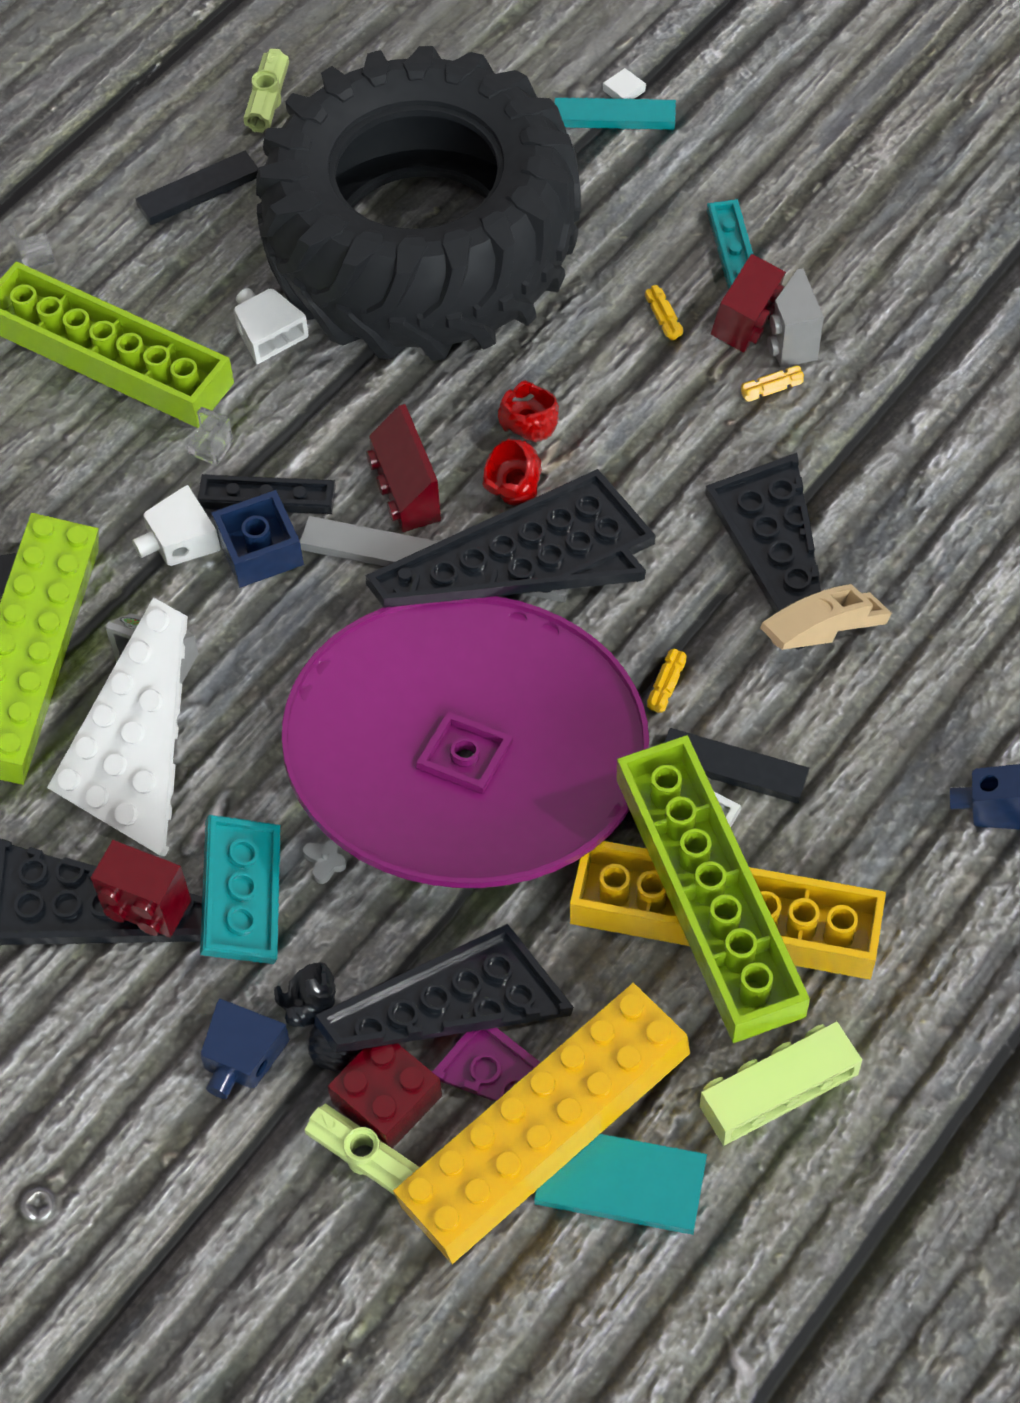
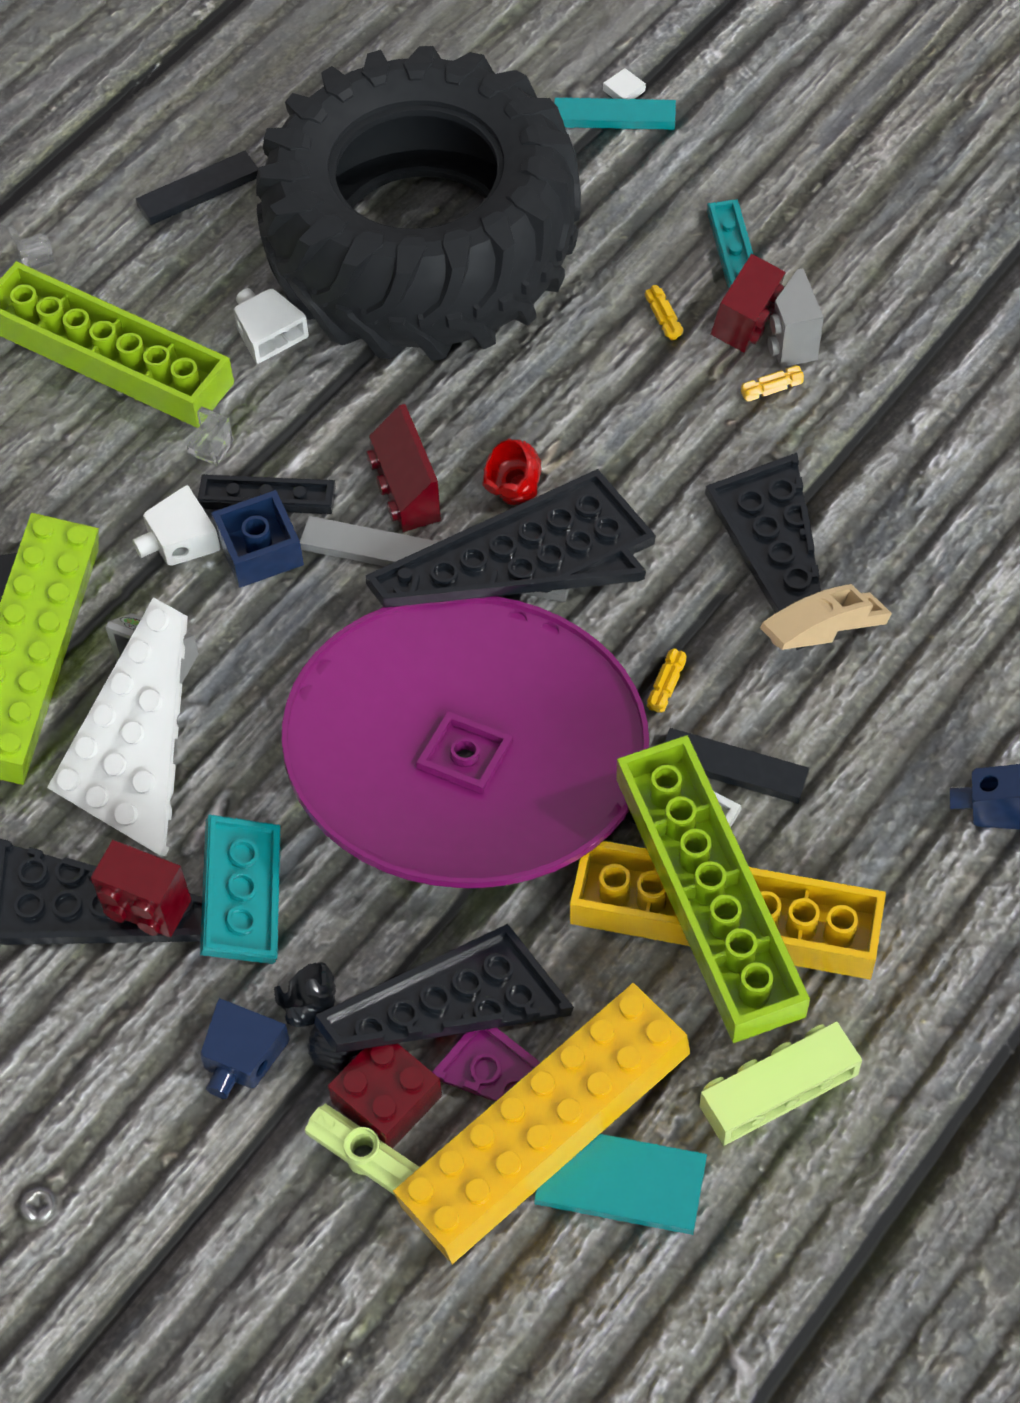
yellowish green piece [244,48,289,133] -> none
light grey piece [303,839,346,884] -> none
red hair [498,380,559,442] -> none

